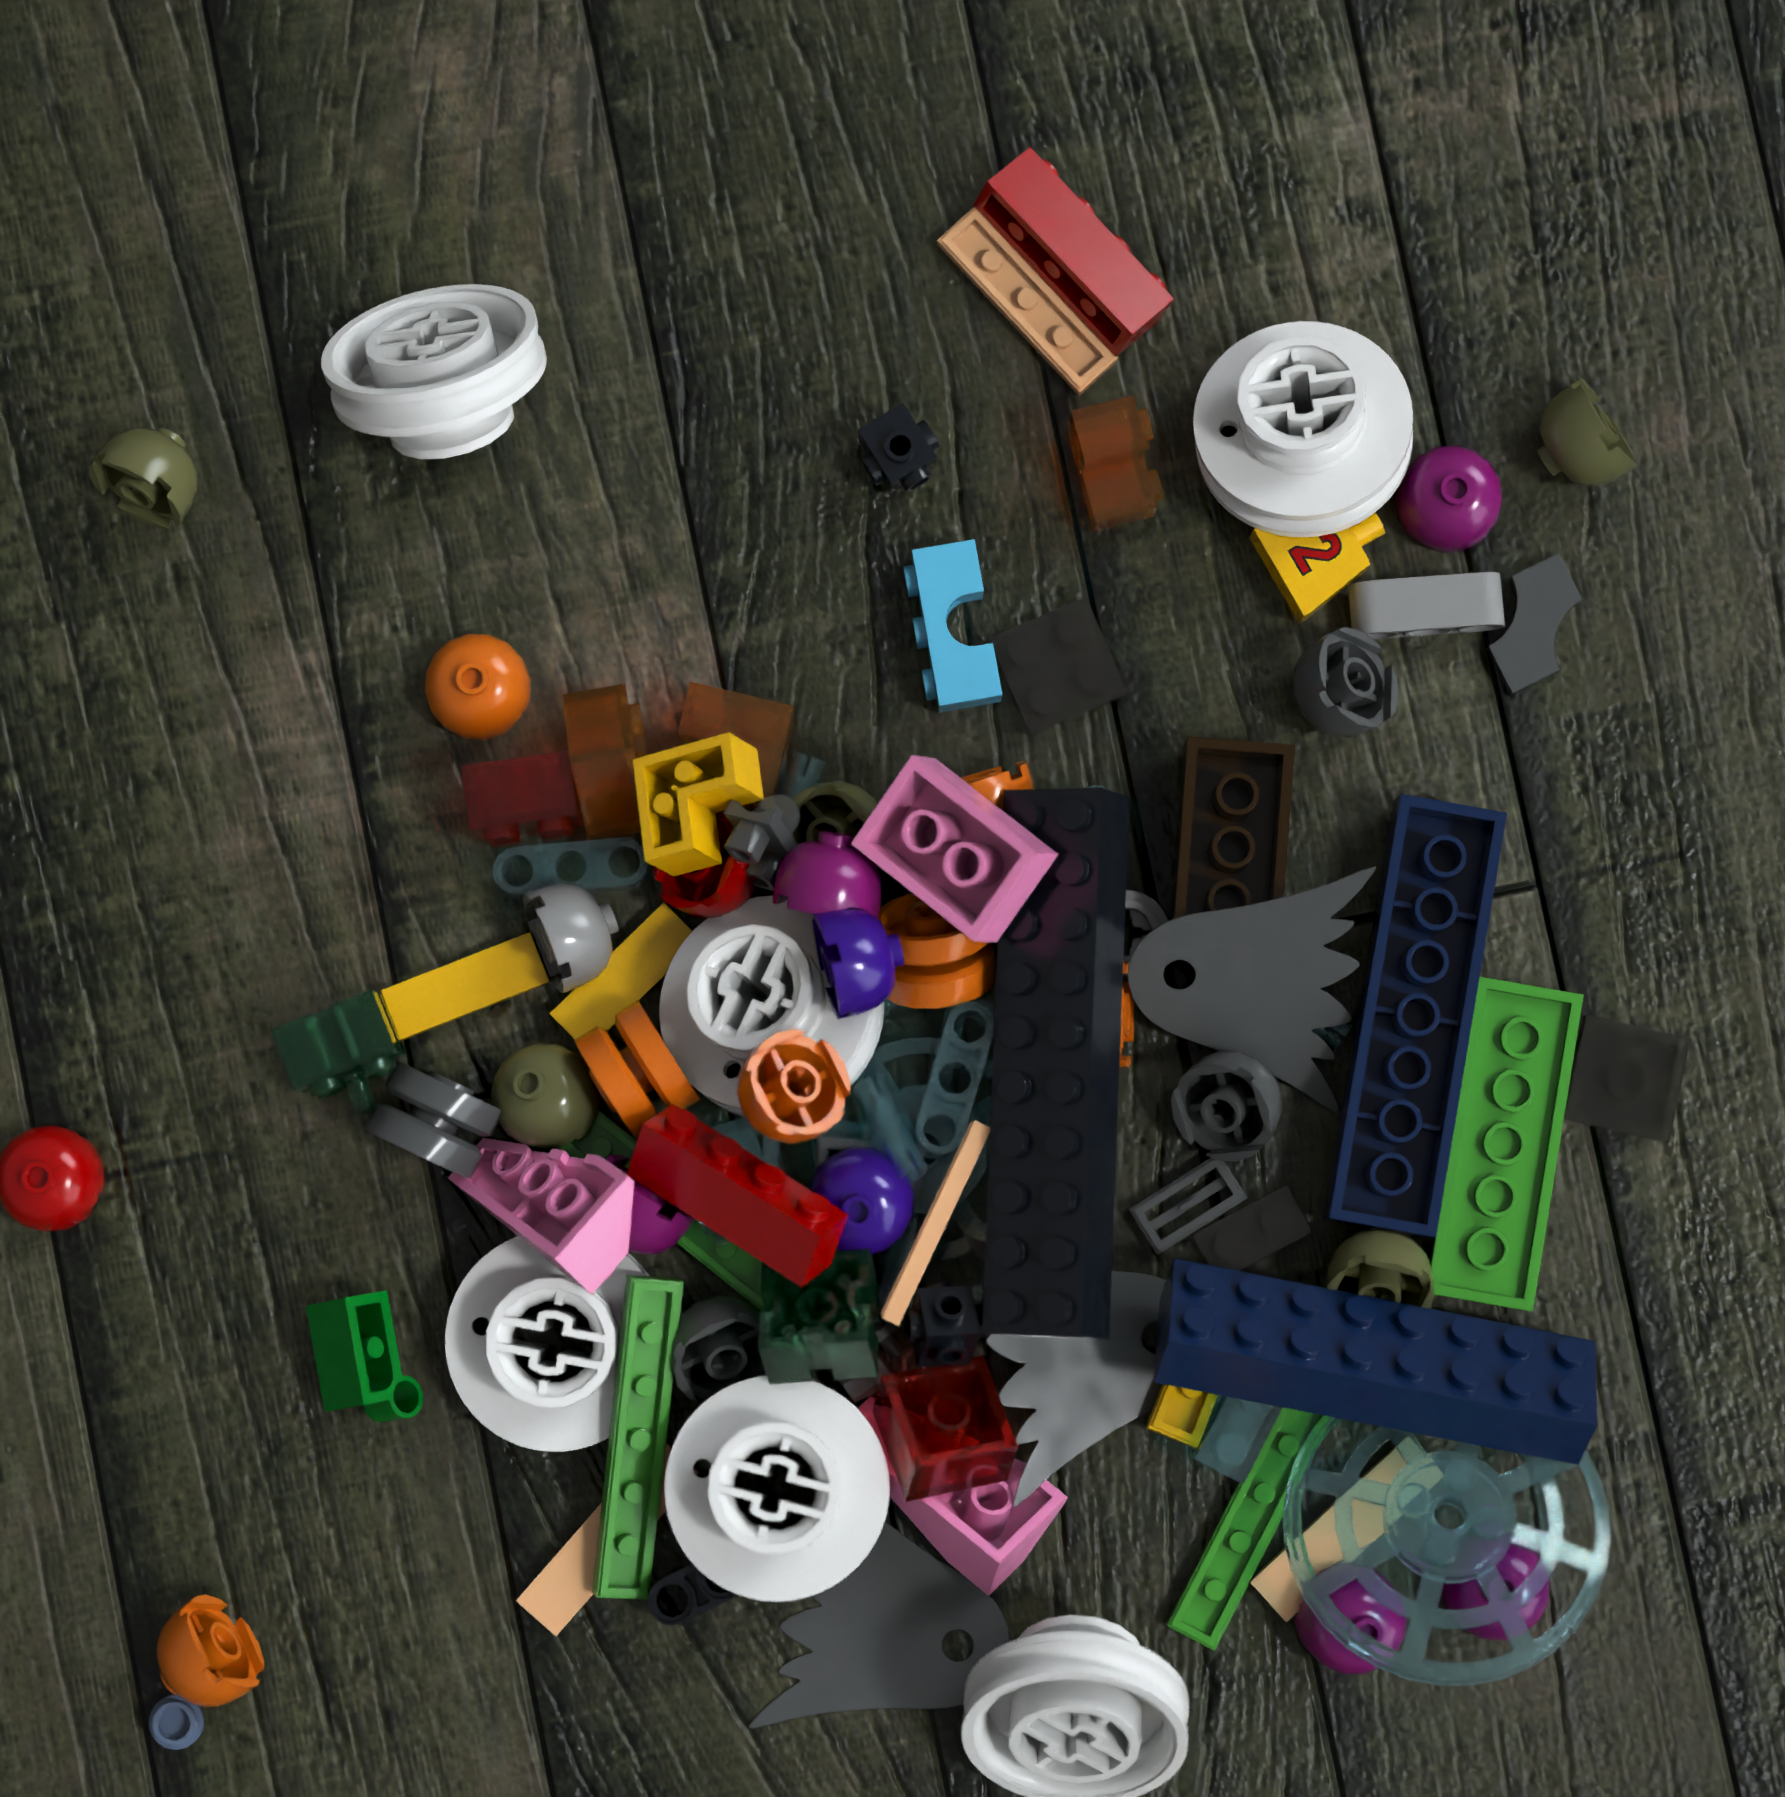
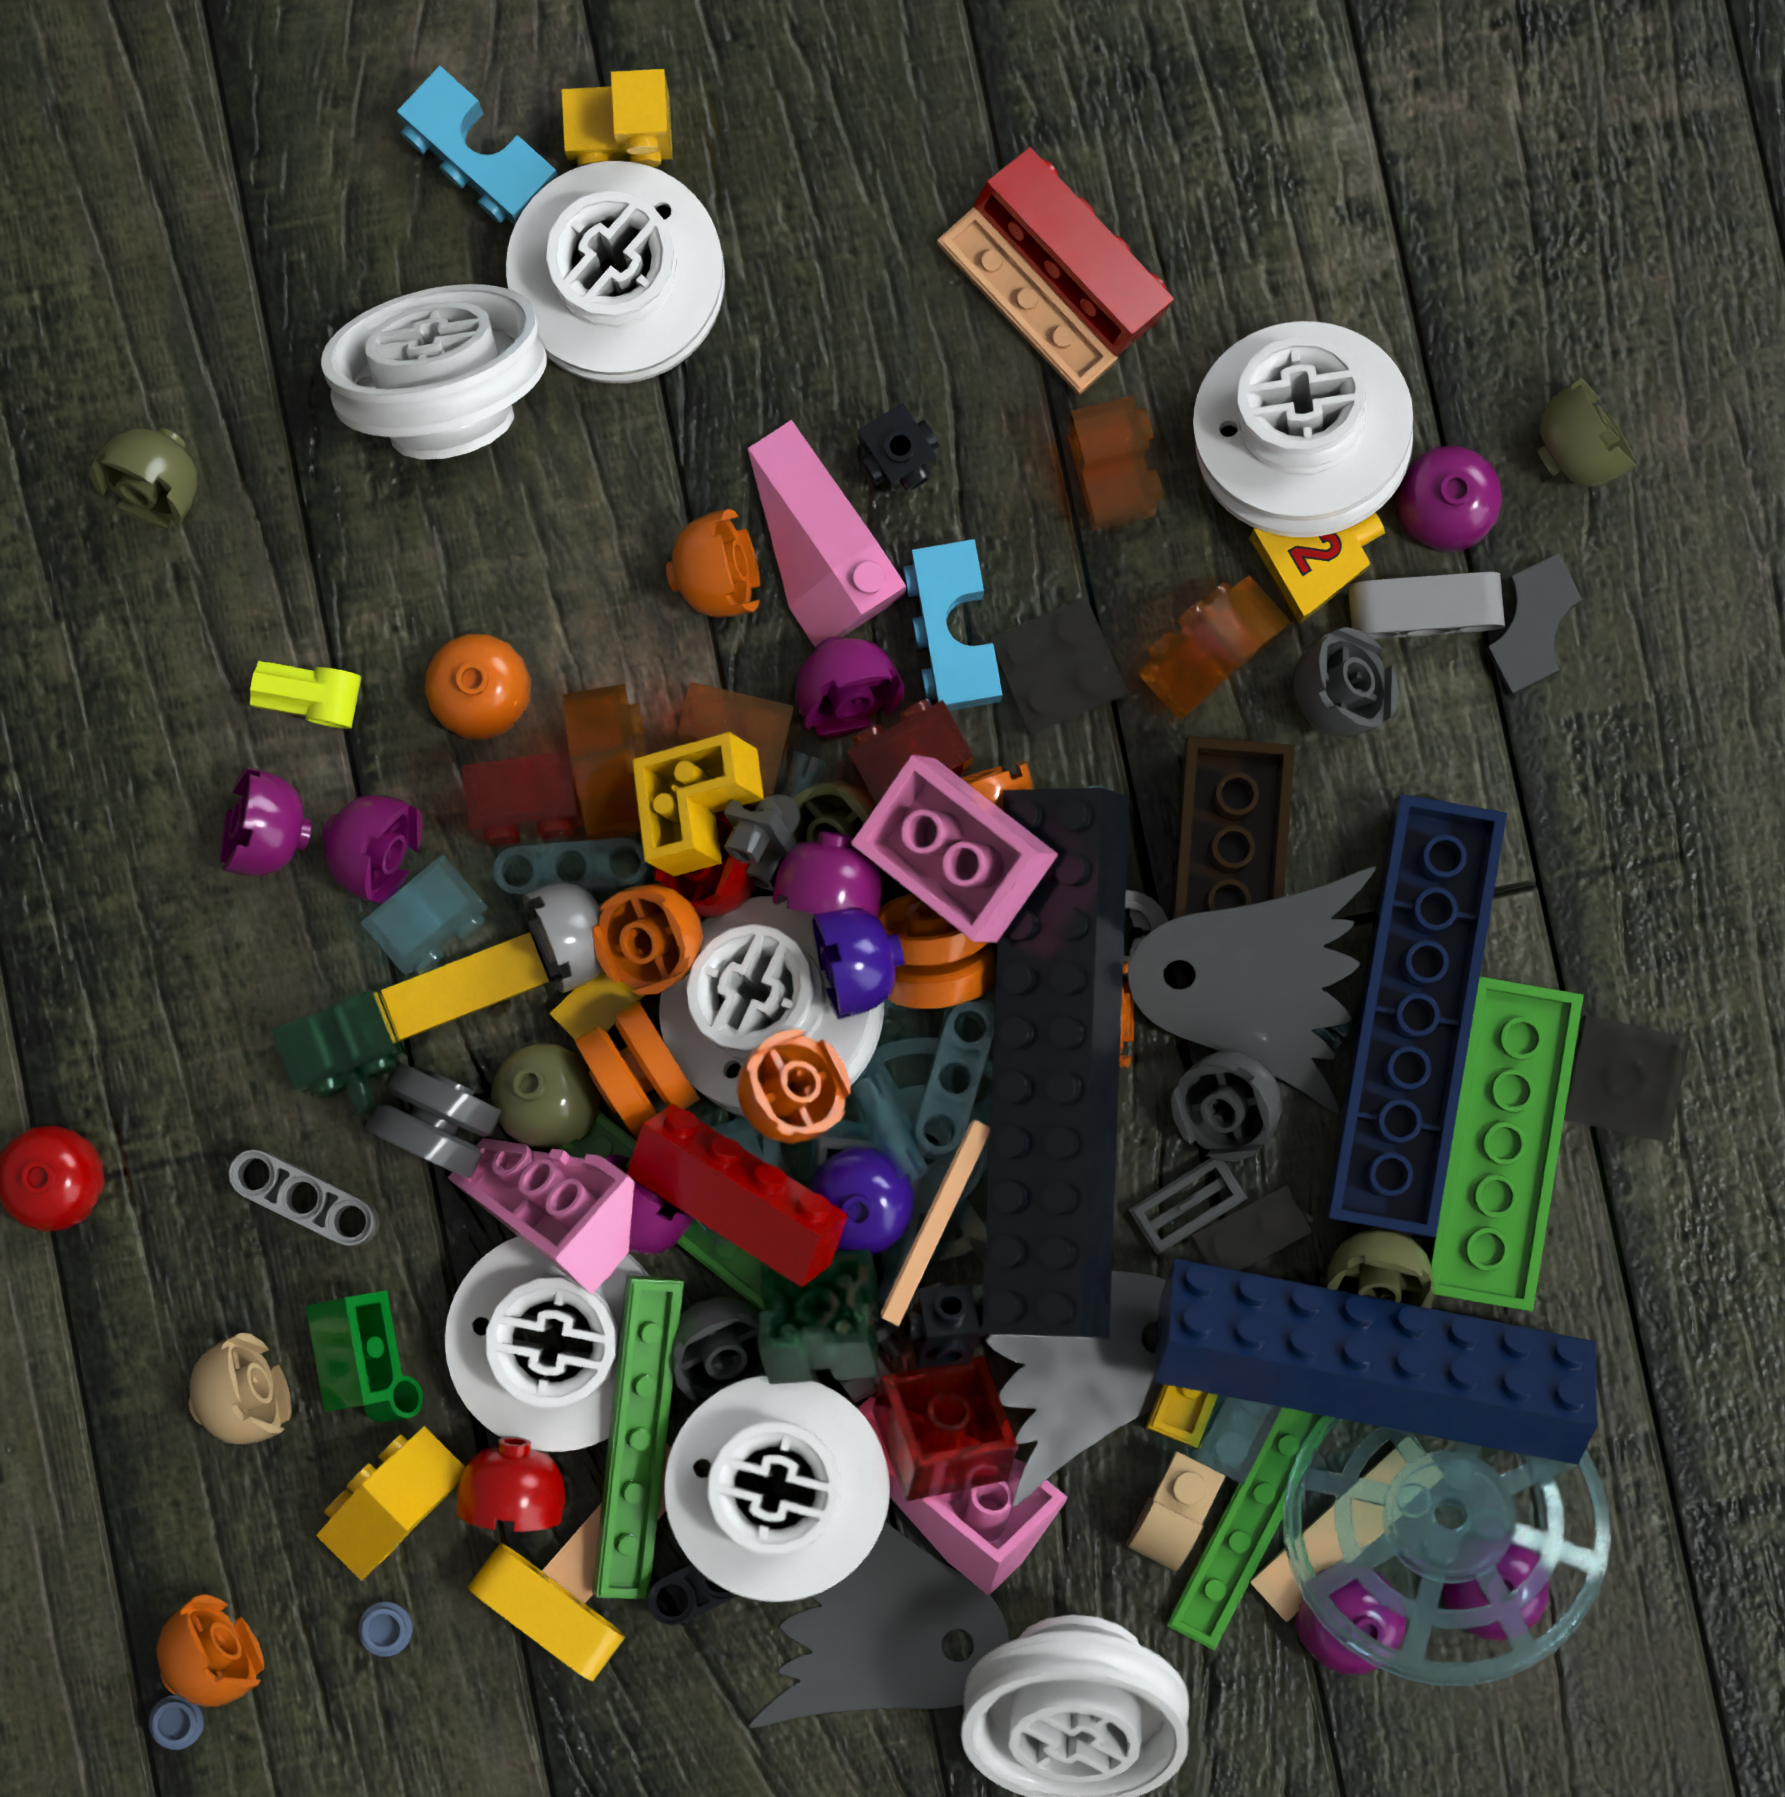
none -> tan cylinder [189,1333,292,1444]
none -> magenta cylinder [220,767,312,877]
none -> light grey beam [229,1150,380,1246]
none -> neon yellow piece [250,661,362,729]
none -> yellow brick [316,1426,465,1581]
none -> magenta cylinder [322,794,423,904]
none -> sand blue plate [358,1601,413,1657]
none -> clear light blue brick [361,854,488,975]
none -> medium azure arch [397,66,558,226]
none -> red cylinder [457,1437,565,1532]
none -> yellow beam [467,1543,625,1681]
none -> white wheel [506,161,725,384]
none -> yellow brick [562,69,673,167]
none -> orange cylinder [592,884,703,995]
none -> orange cylinder [666,509,760,618]
none -> bright pink wedge [748,420,906,648]
none -> magenta cylinder [795,637,904,737]
none -> clear red brick [847,699,973,806]
none -> tan brick [1125,1450,1225,1572]
none -> clear orange brick [1137,575,1291,720]

